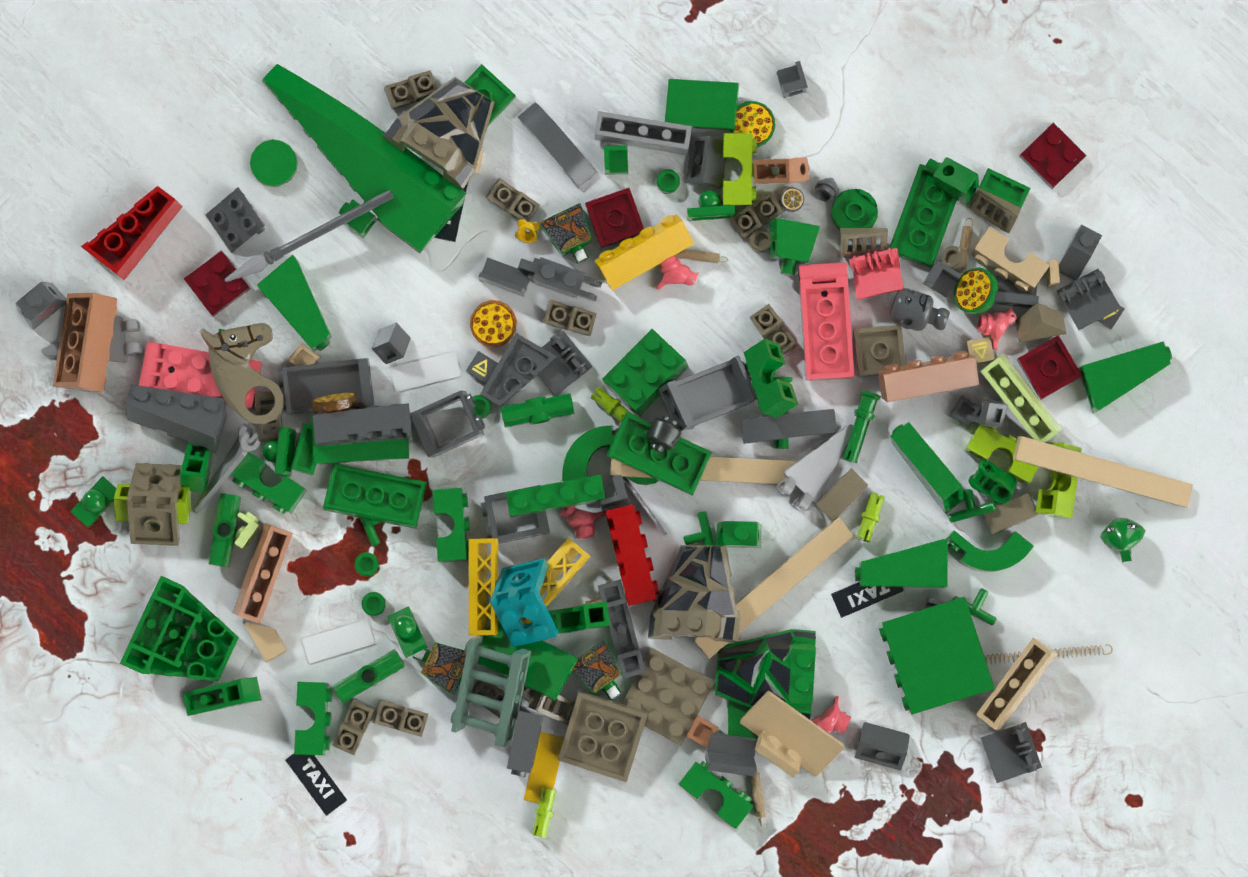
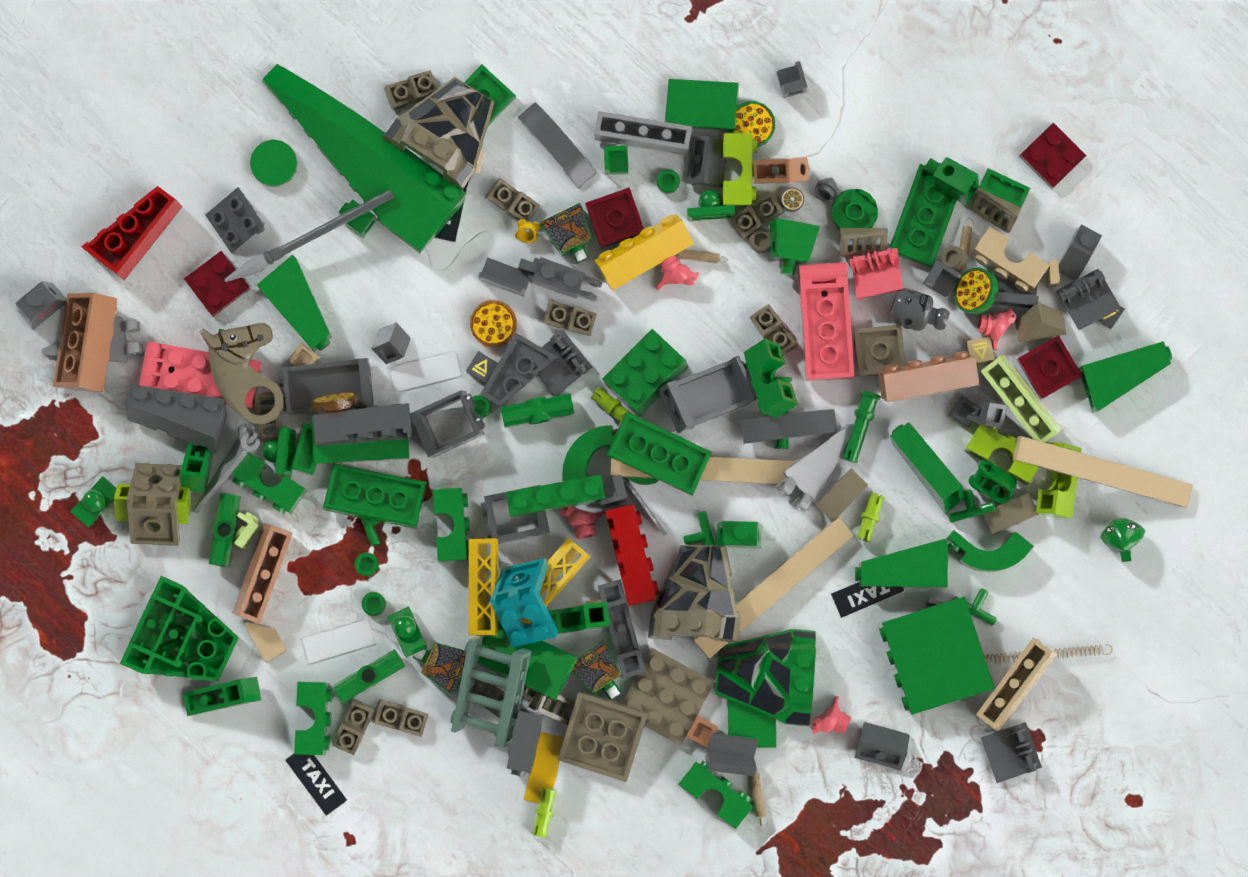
pearl dark grey head [646,416,681,453] -> none
tan bracket [740,691,844,777] -> none

